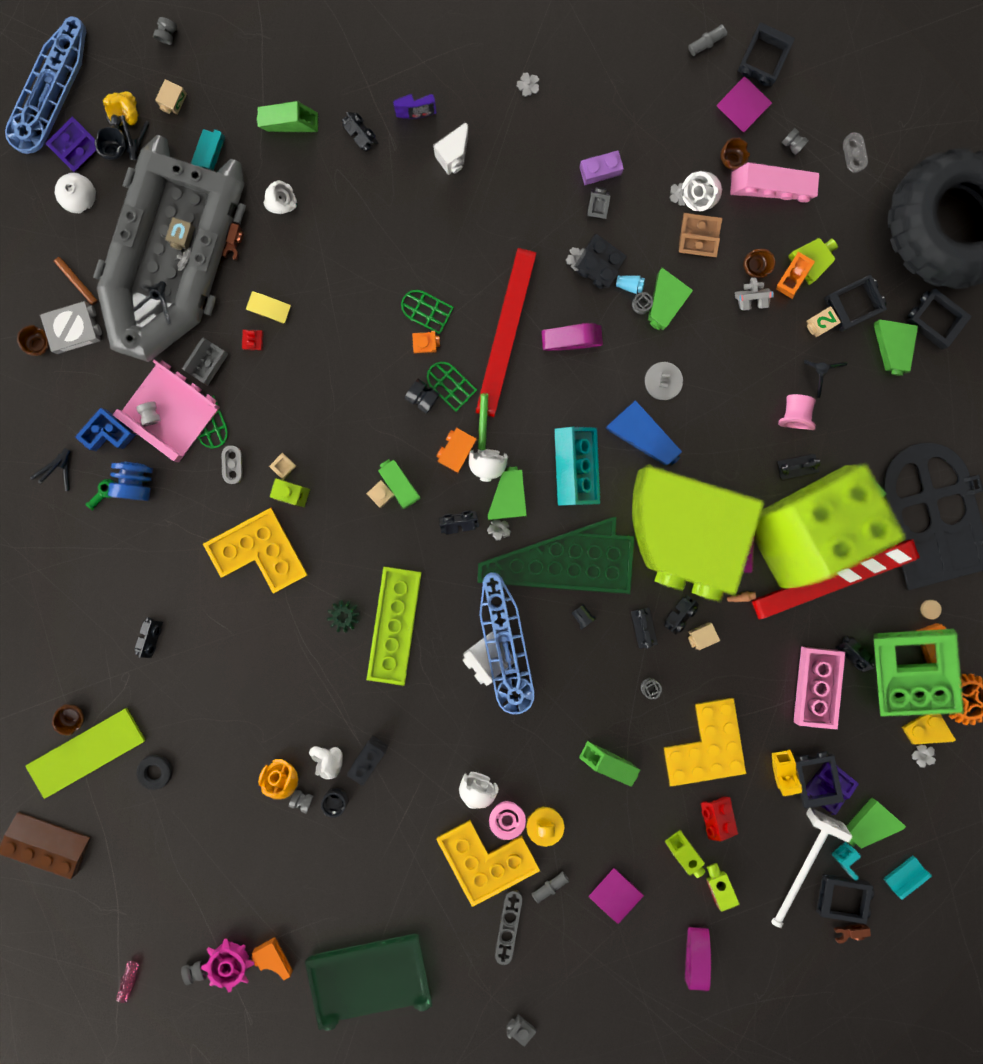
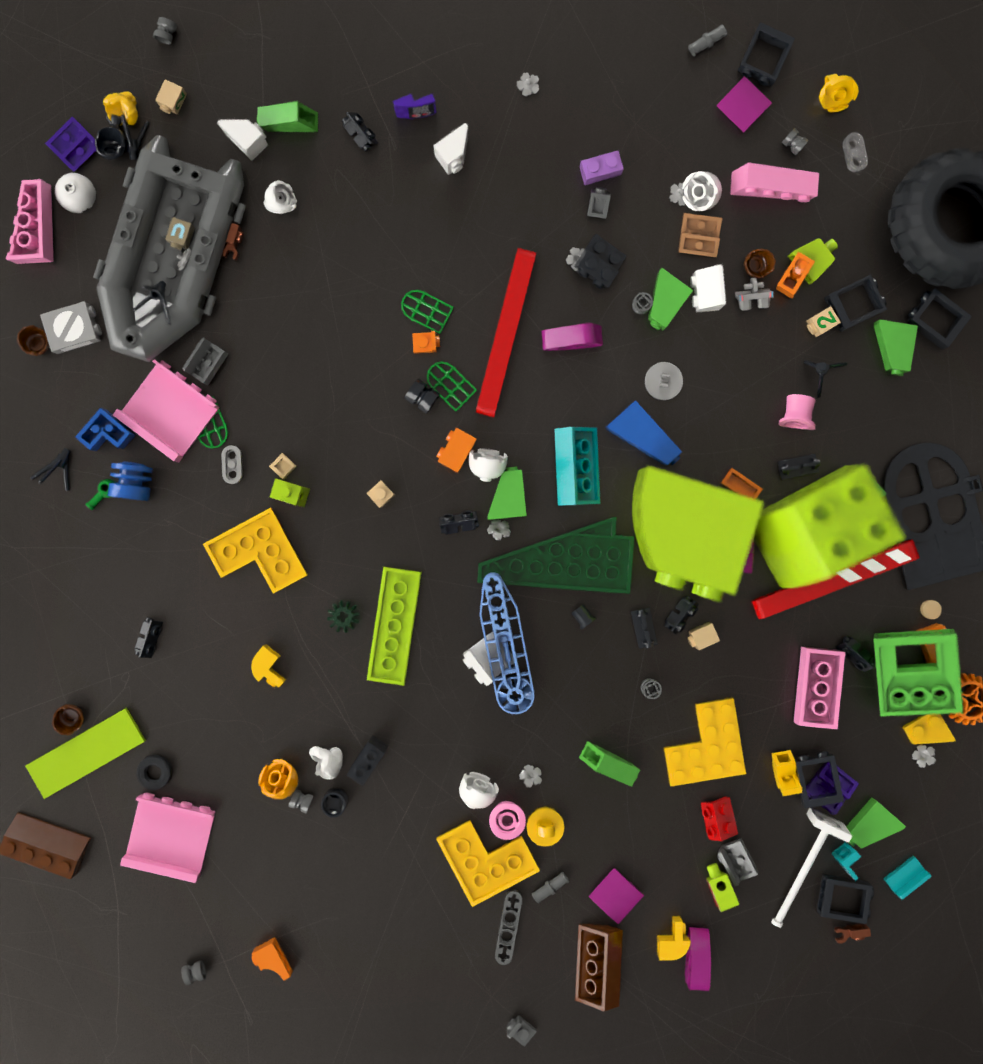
medium blue beam [5,16,86,154] -> none
dark orange bar [54,257,98,305] -> none
clear pink pin [116,961,139,1003] -> none
light grey wheel [136,402,161,426] -> none
teal panel [191,129,225,171] -> none
dark pink brick [201,939,254,992] -> none
red tile [242,330,263,351] -> none
light yellow slope [246,291,291,323] -> none
clear green windscreen [305,934,433,1031] -> none
bright green slope [378,459,421,509] -> none
bright green bar [478,393,489,450] -> none
medium azure cone [616,275,645,294] -> none
lime torso [665,830,705,878] -> none
reddish brown hair [720,138,750,170] -> none
nougat piece [727,591,756,602] -> none
none -> bright pink wedge [6,179,53,264]
none -> bright pink panel [120,793,216,883]
none -> white slope [217,120,268,161]
none -> yellow brick [252,644,286,688]
none -> light grey plant [519,765,542,788]
none -> reddish brown slope [575,924,623,1012]
none -> yellow brick [657,916,690,960]
none -> white slope [690,265,726,312]
none -> dark grey bracket [717,838,759,887]
none -> orange tile [721,467,763,500]
none -> yellow tile [819,73,859,113]

